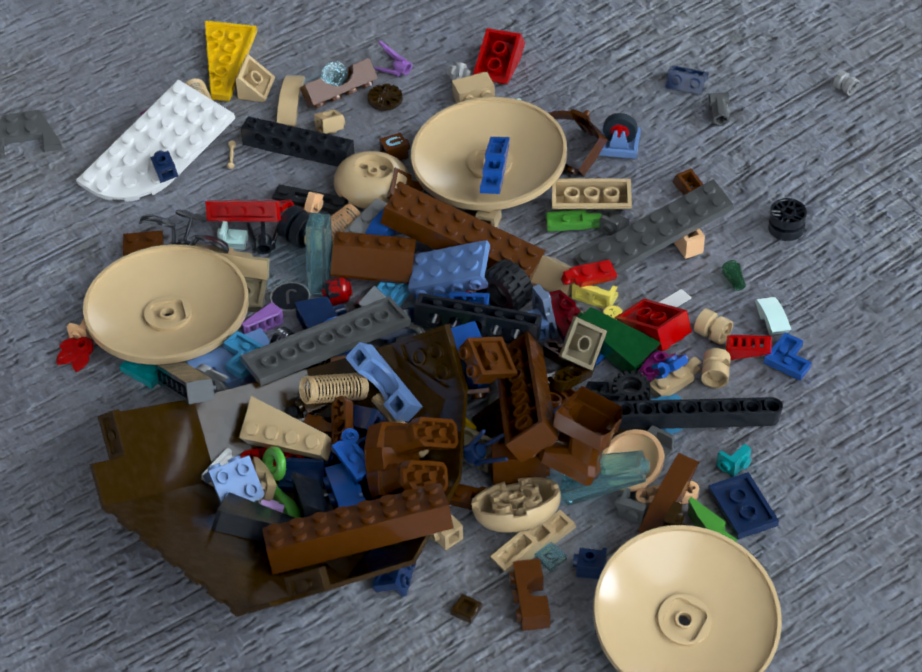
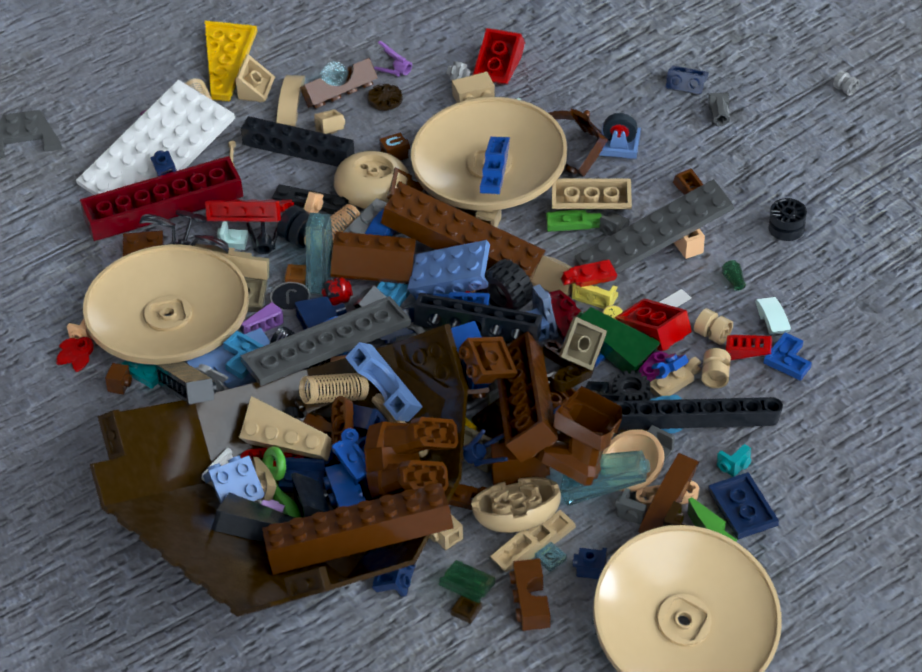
none -> dark red brick [80,156,244,241]
none -> reddish brown plate [105,363,132,395]
none -> dark orange plate [285,264,308,285]
none -> clear green plate [439,560,496,603]

